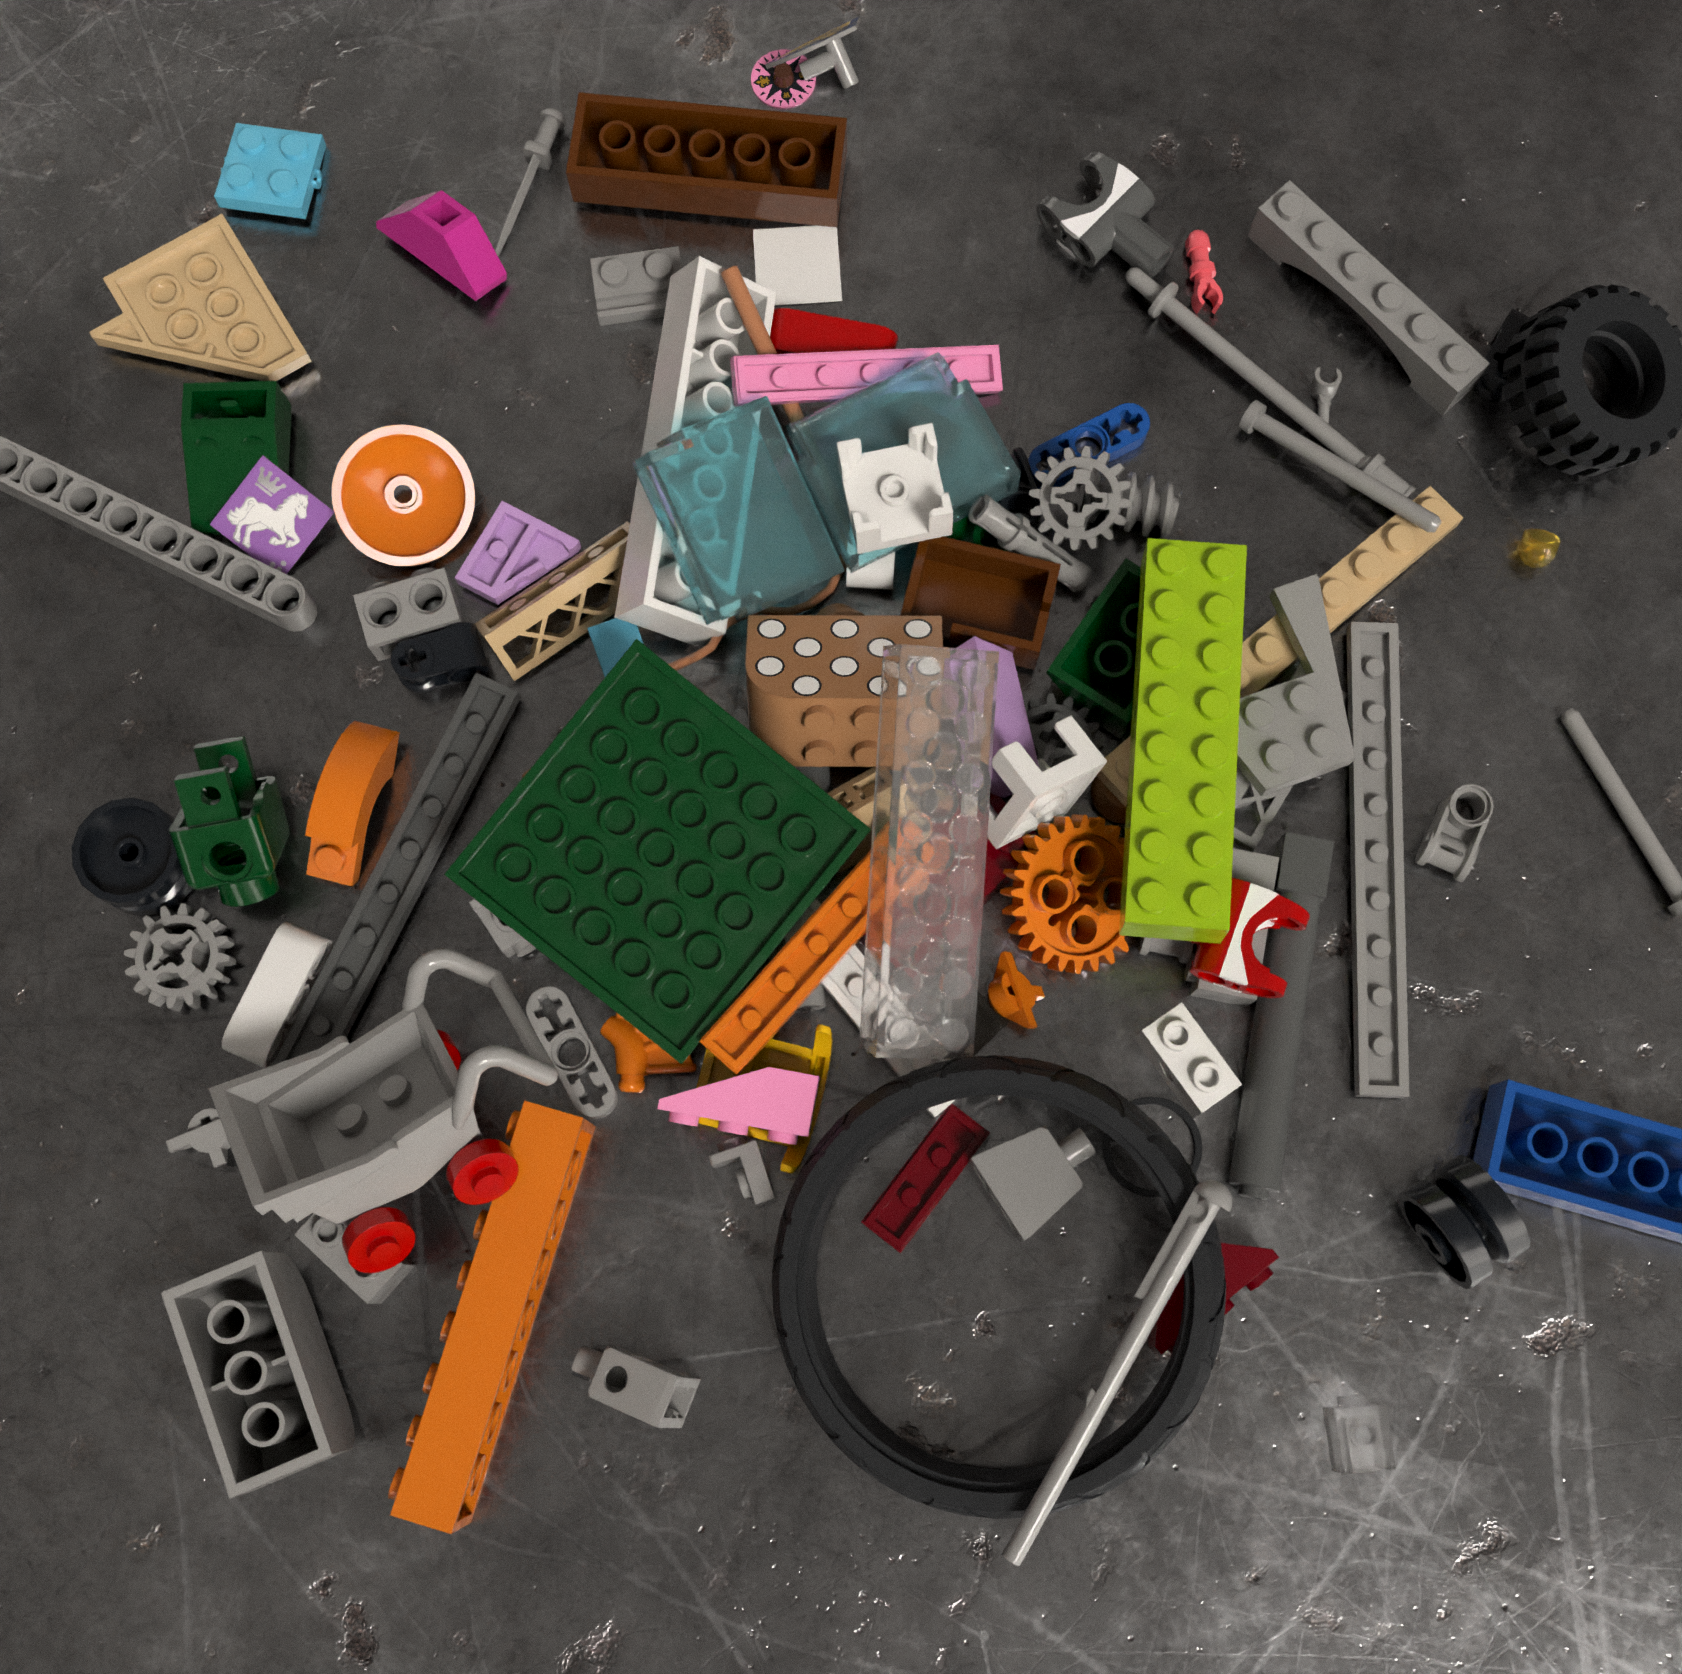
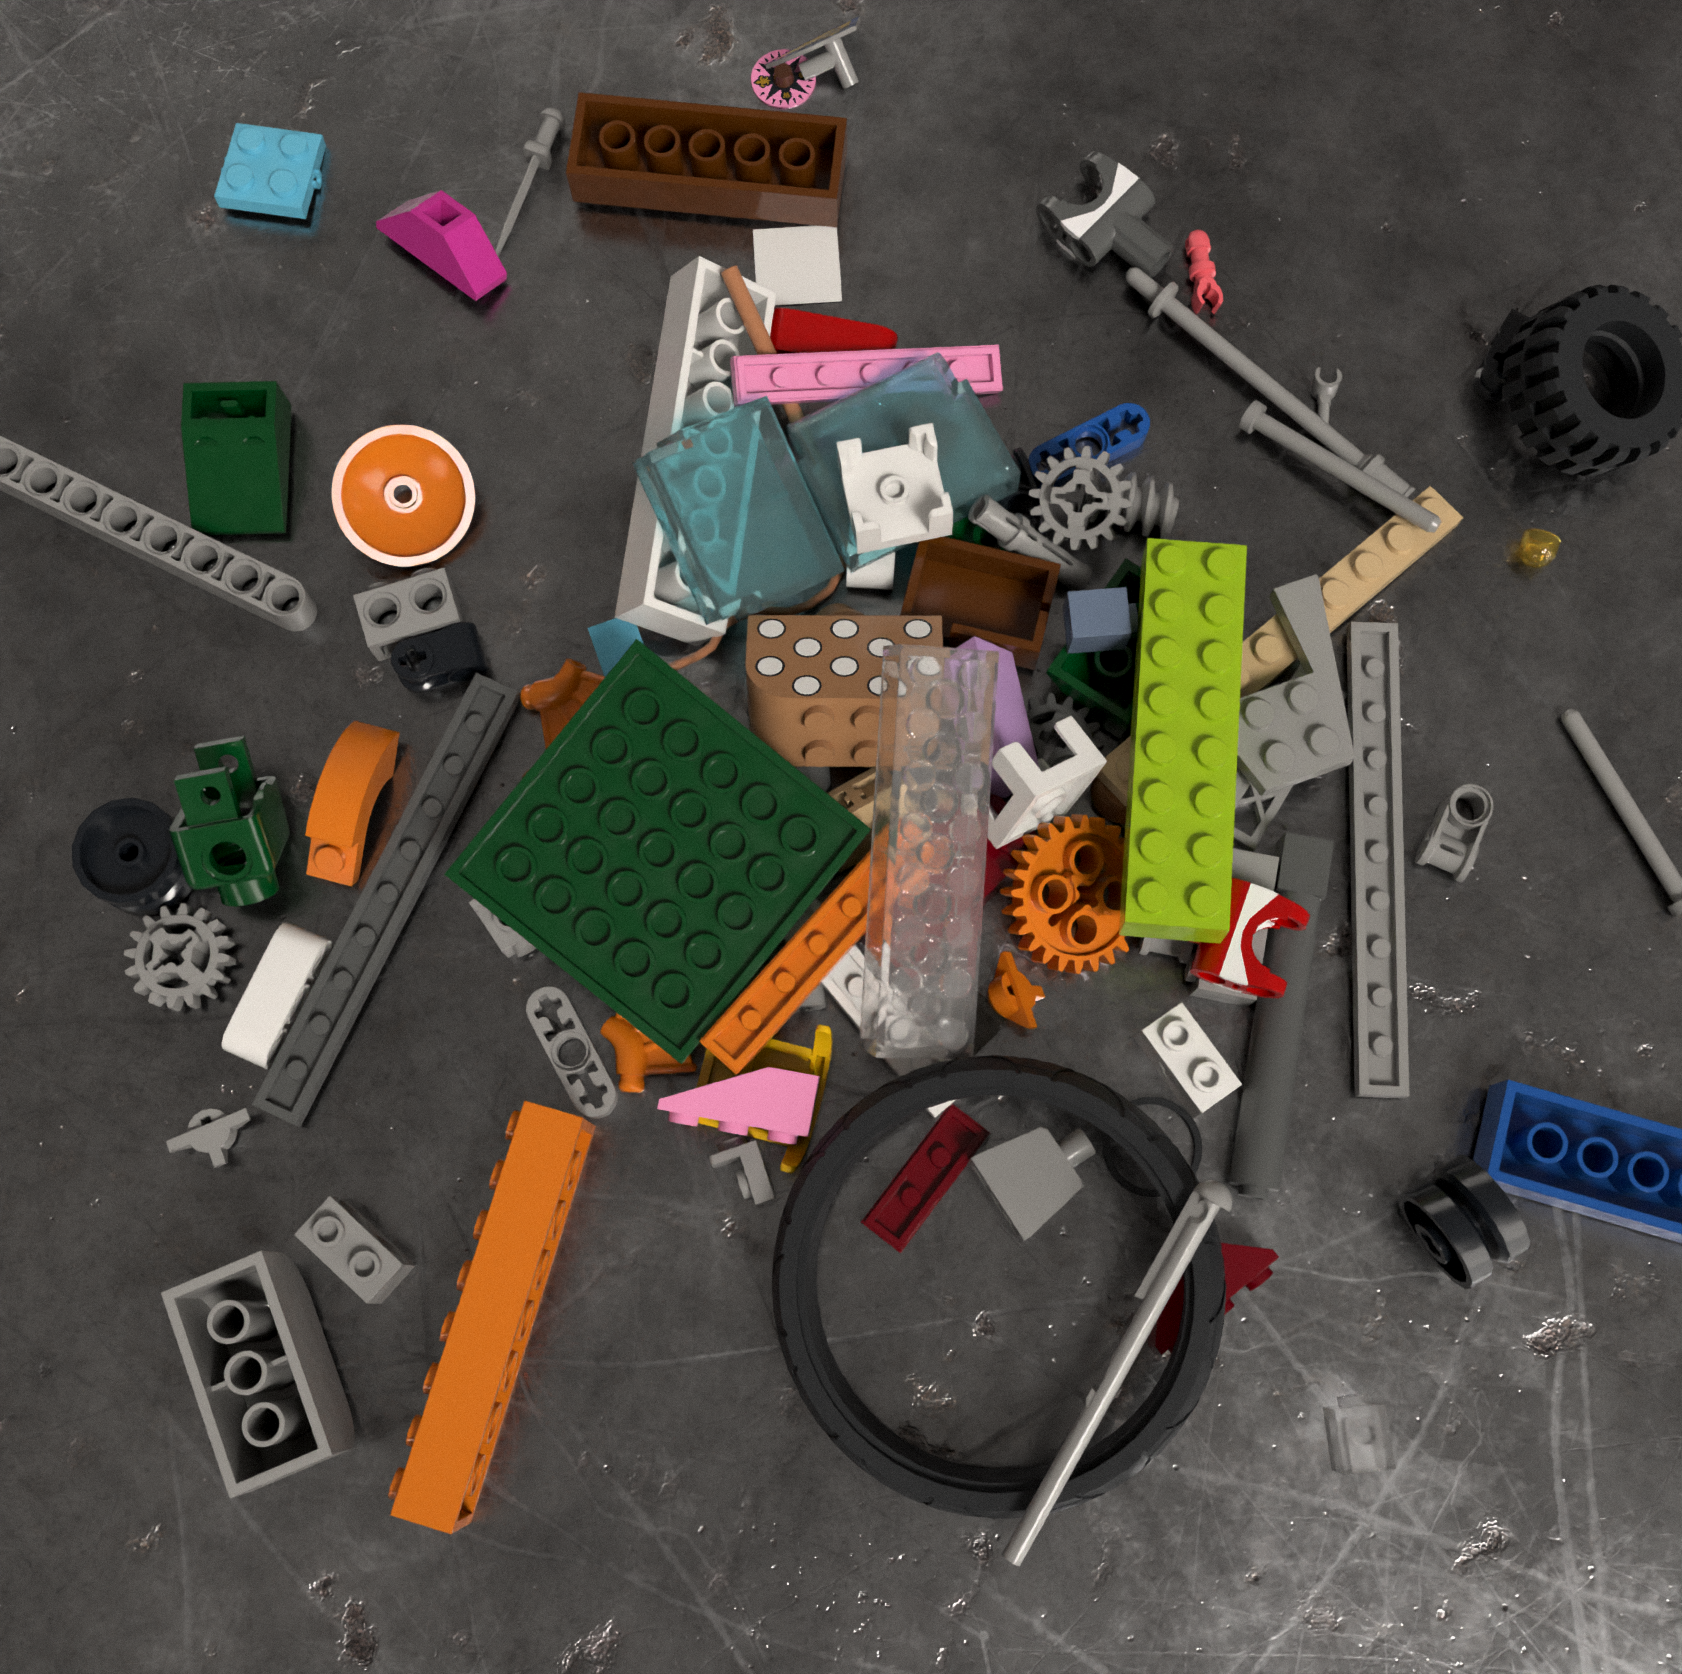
tan wing [89,214,312,381] -> none
light grey piece [208,948,558,1273] -> none
medium lavender sticker [210,455,334,574] -> none
lavender wing [455,501,581,605] -> none
tan fence [475,521,630,681] -> none
light grey torso [571,1345,701,1428] -> none
light grey plate [590,246,682,326] -> none
light grey arch [1248,180,1490,416] -> none
none -> orange arm [520,659,605,749]
none -> sand blue brick [1062,587,1138,654]

